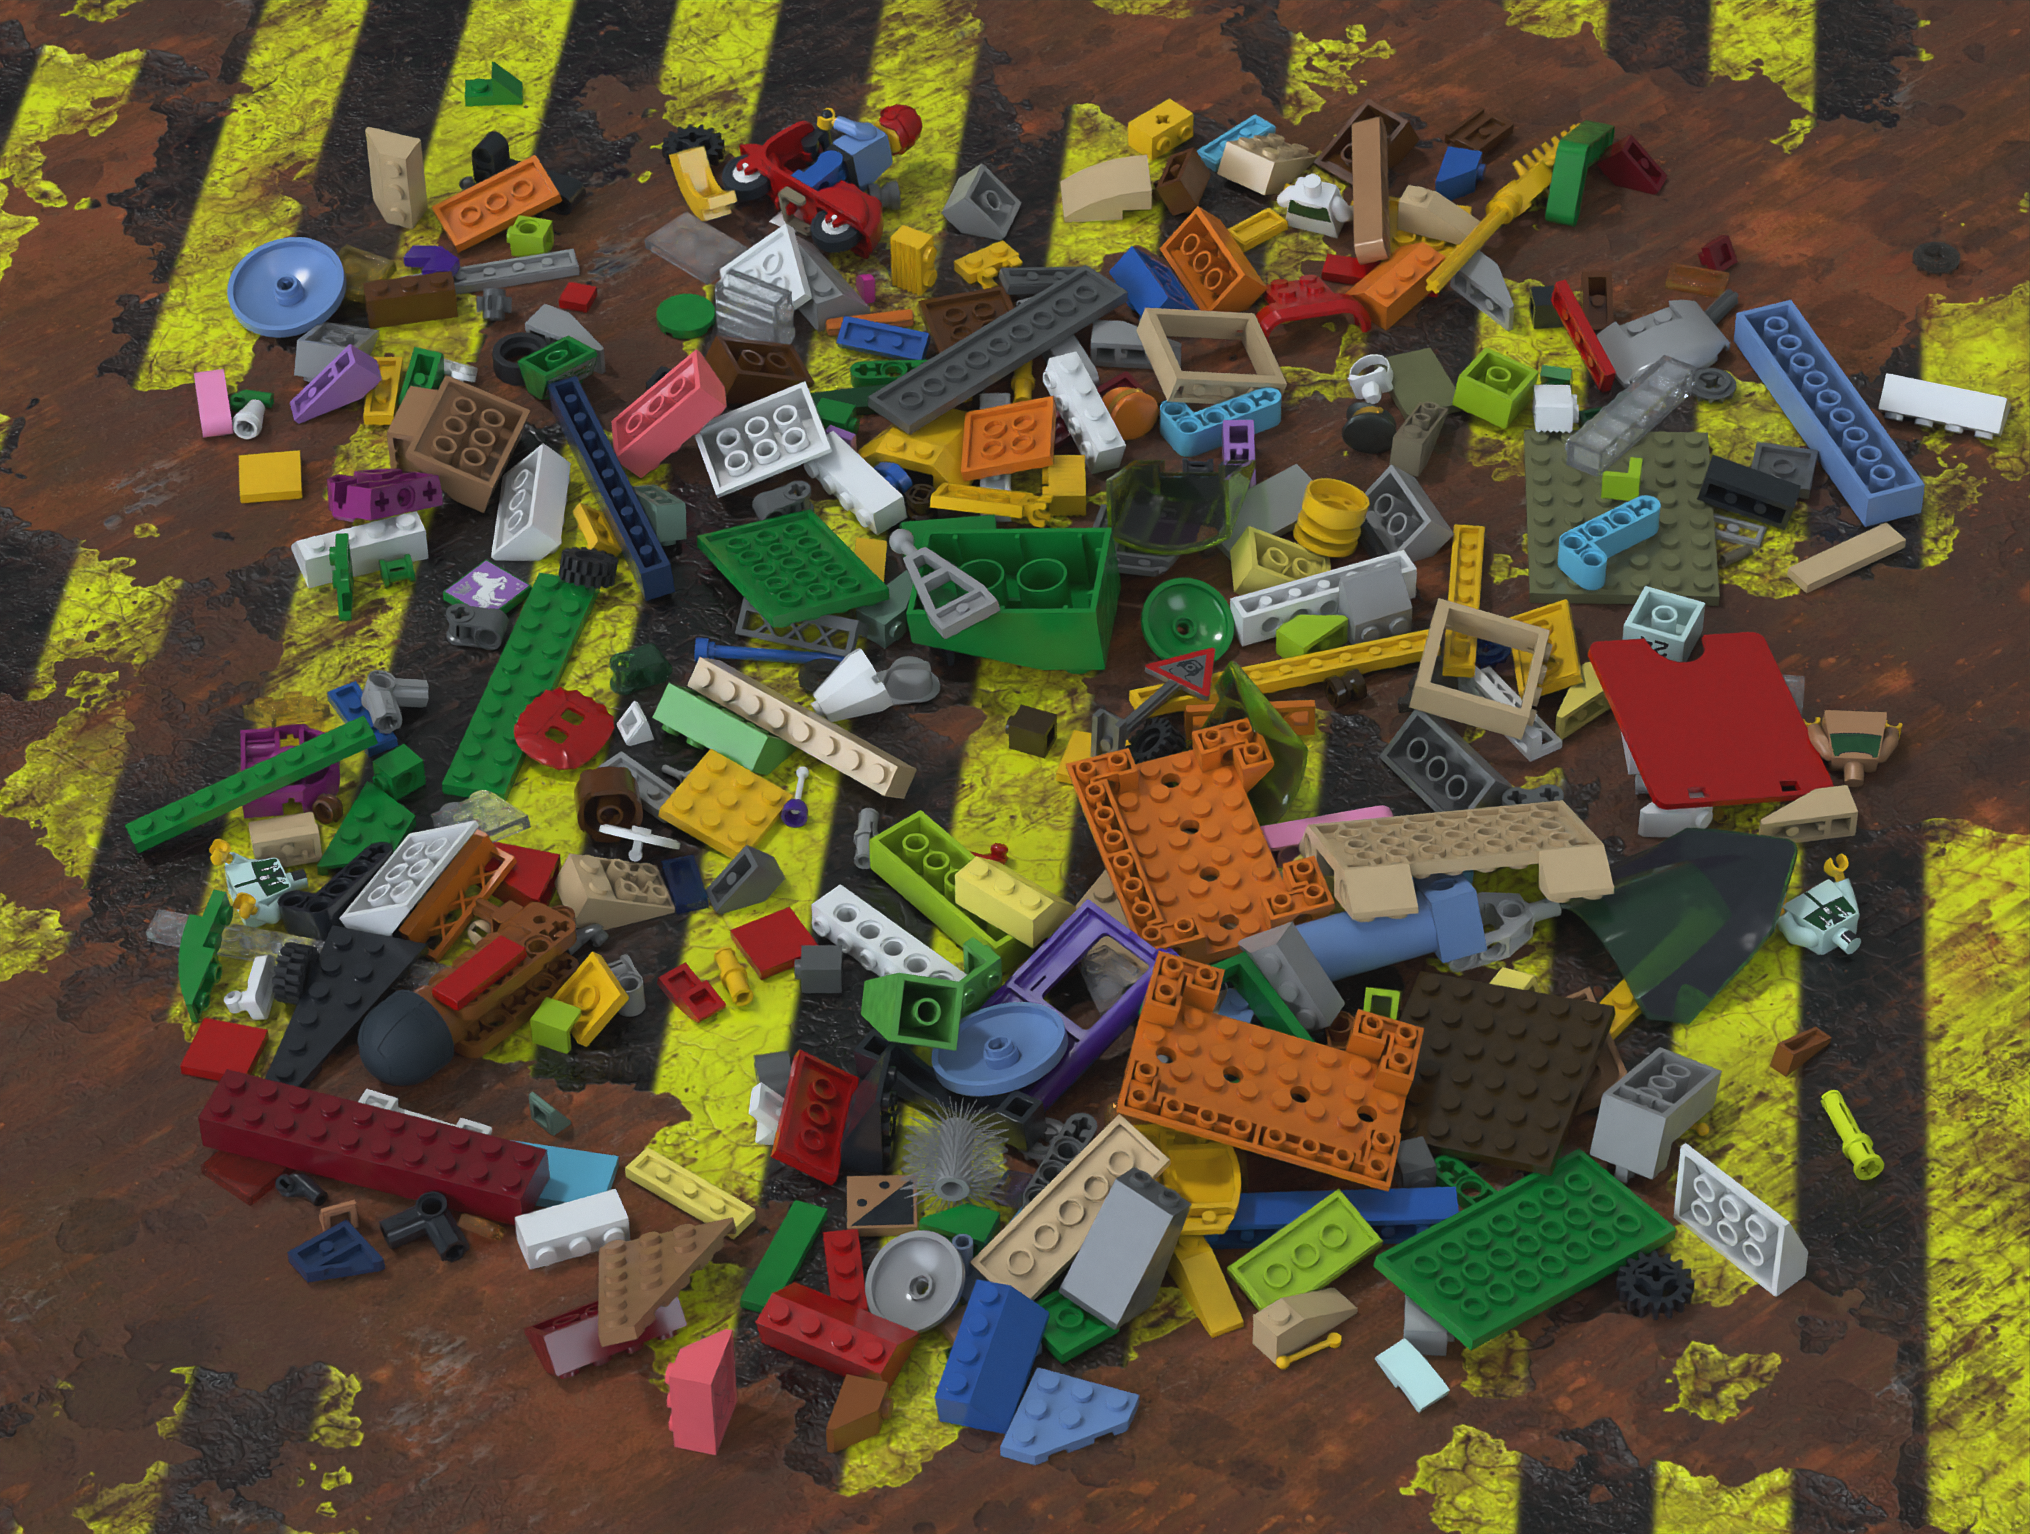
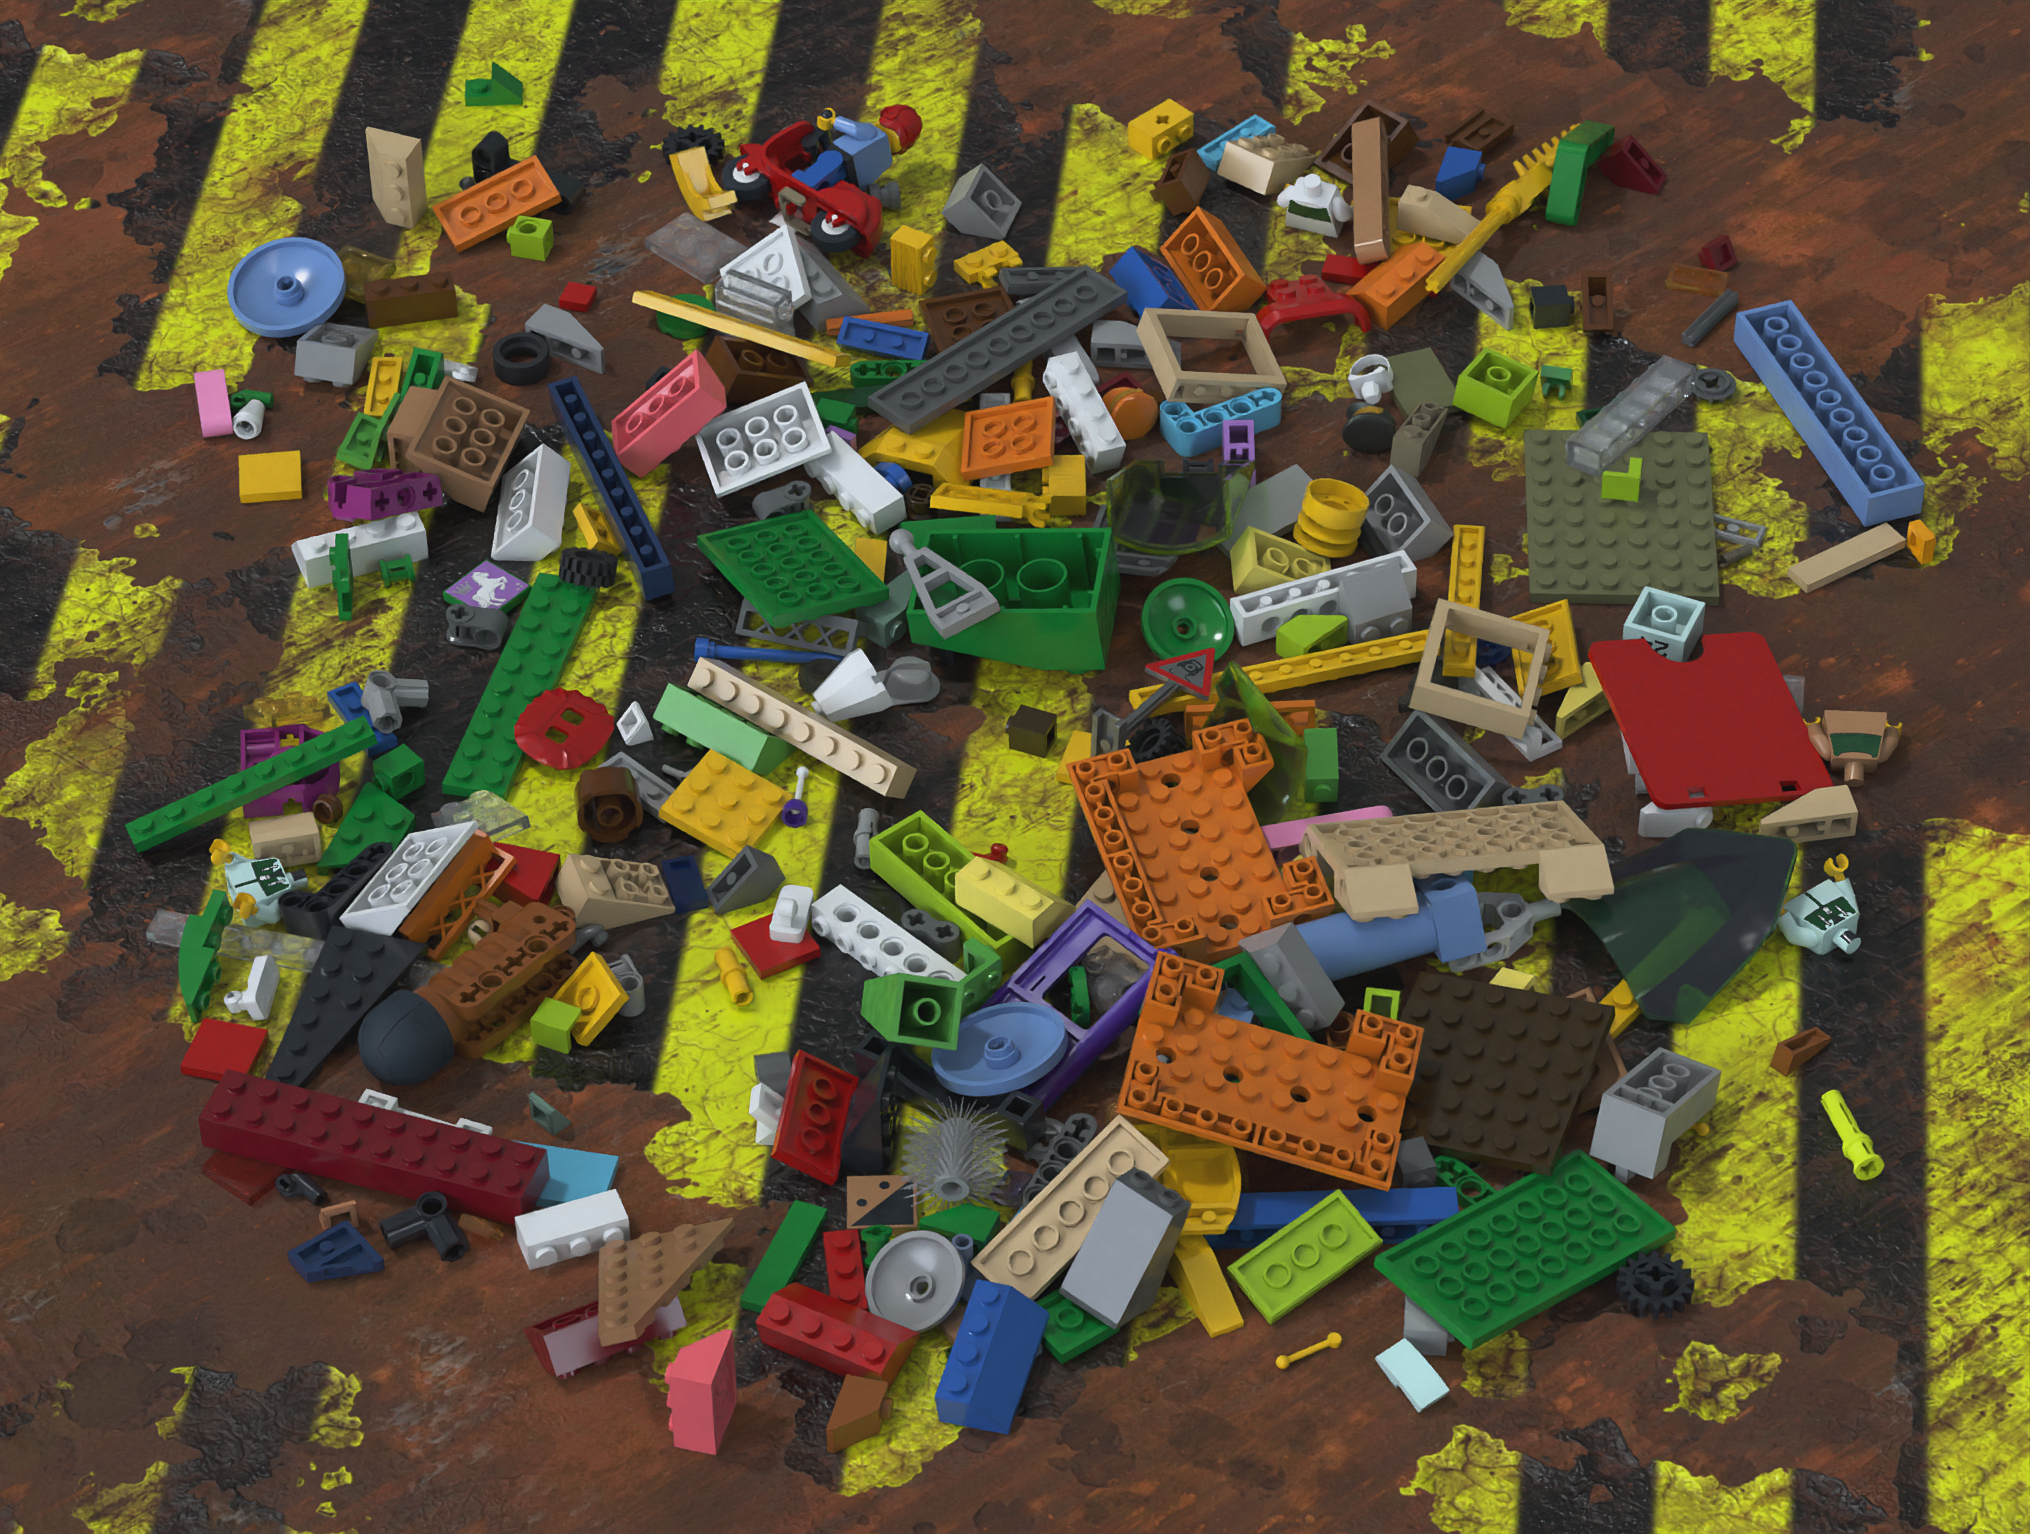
black tyre [272,942,320,1005] -> none
medium lavender slope [290,344,382,424] -> none
light grey tile [399,249,580,295] -> none
dark purple tile [404,245,460,277] -> none
red tile [432,935,527,1011] -> none
dark grey gear [476,288,512,321] -> none
green slope [517,335,598,400] -> none
white shield [599,824,681,862] -> none
clear green piece [609,643,672,695] -> none
light yellow plate [625,1147,756,1240] -> none
sand green slope [632,484,687,546] -> none
red slope [657,962,726,1023] -> none
dark grey brick [794,945,843,993] -> none
dark pink tile [856,274,876,304] -> none
medium blue plate [1000,1367,1139,1465] -> none
tan slope [1060,155,1152,222] -> none
yellow tile [1227,207,1288,253] -> none
tan slope [1253,1287,1357,1364] -> none
dark brown wheel [1324,668,1367,708] -> none
white brick [1532,385,1579,433] -> none
red tile [1551,279,1616,393] -> none
medium azure beam [1557,495,1661,590] -> none
light grey slope [1596,300,1730,388] -> none
white slope [1673,1143,1808,1297] -> none
black brick [1697,455,1801,530] -> none
flat silver plate [1751,442,1818,499] -> none
white slope [1878,373,2011,440] -> none
clear smoke gear [1912,242,1960,277] -> none
none -> bright green bracket [336,392,401,470]
none -> yellow tile [632,290,851,368]
none -> white piece [769,885,814,943]
none -> green bush [861,1225,893,1269]
none -> dark grey axle [901,909,960,964]
none -> green tile [1068,965,1090,1030]
none -> bright green slope [1302,728,1339,803]
none -> light orange plate [1906,519,1936,565]

